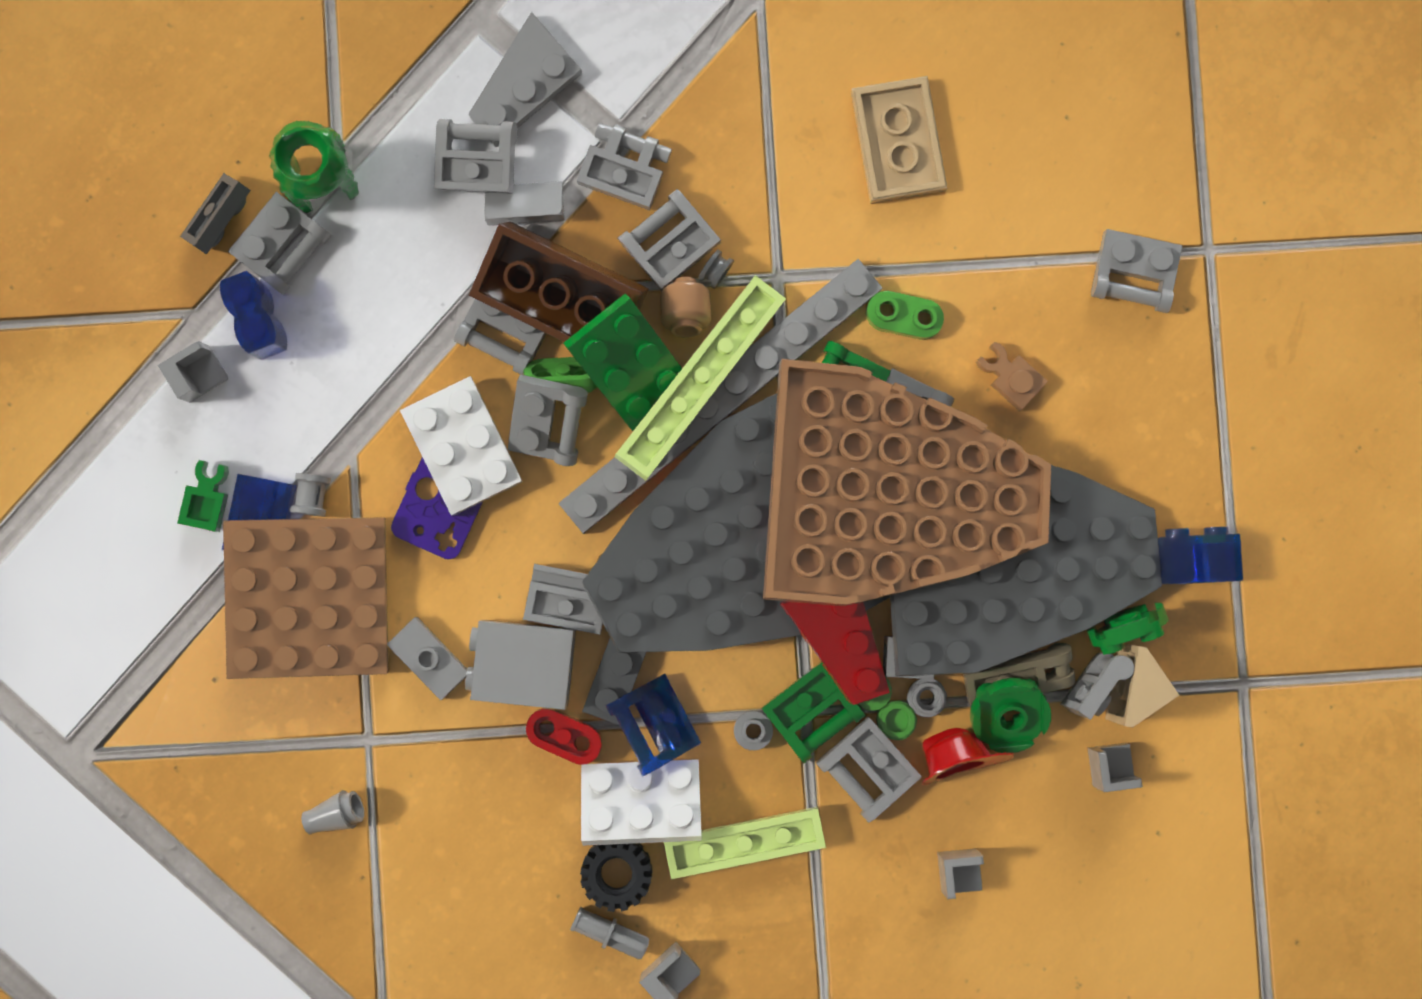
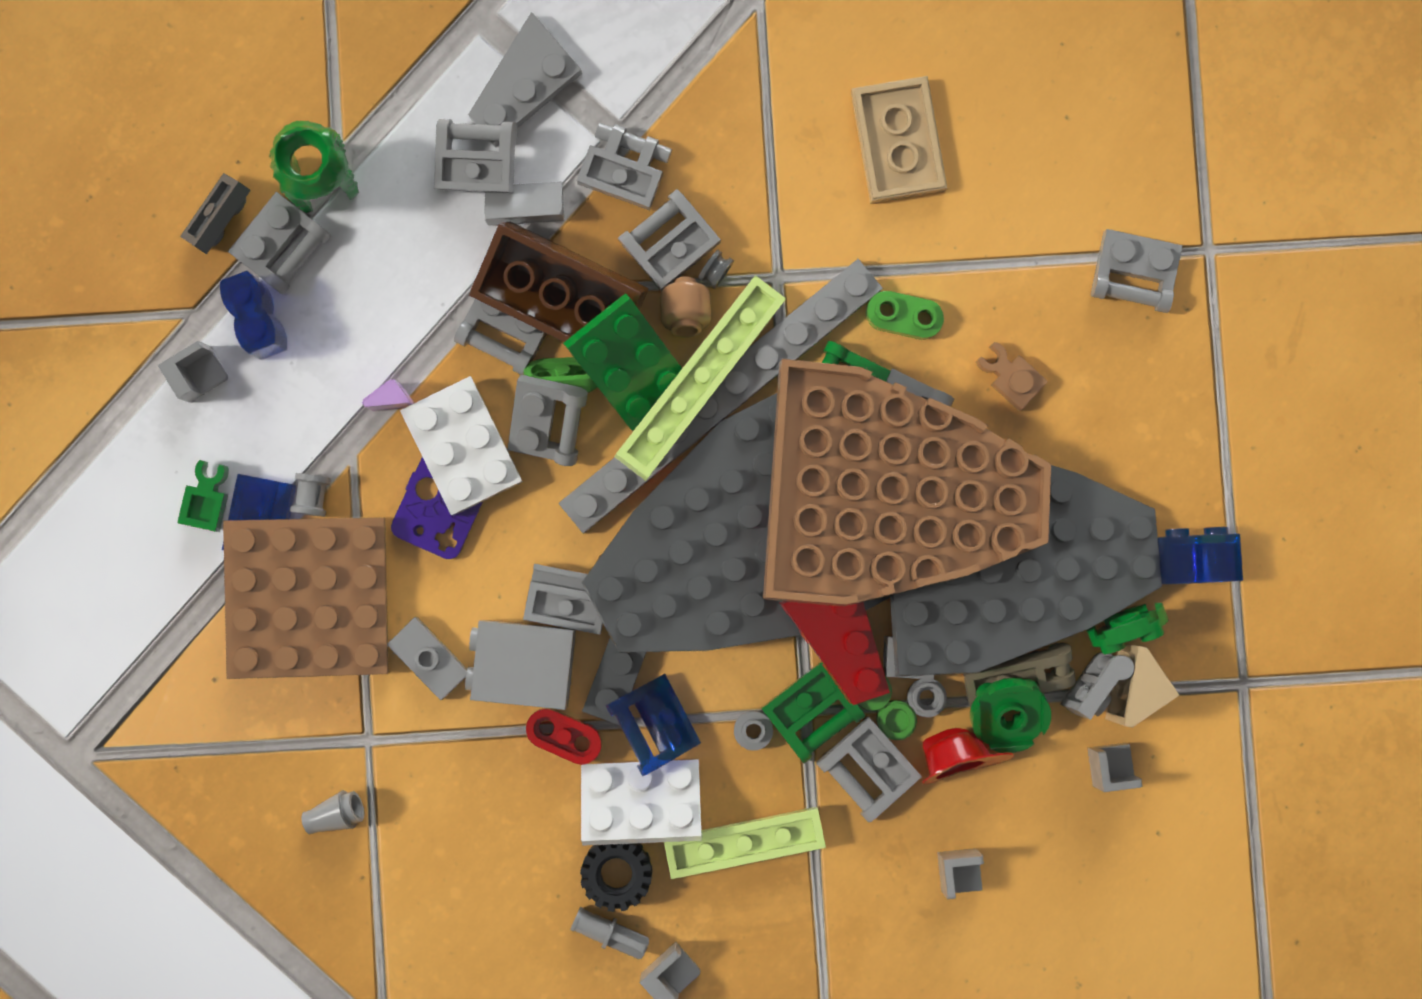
none -> lavender slope [362,379,415,411]

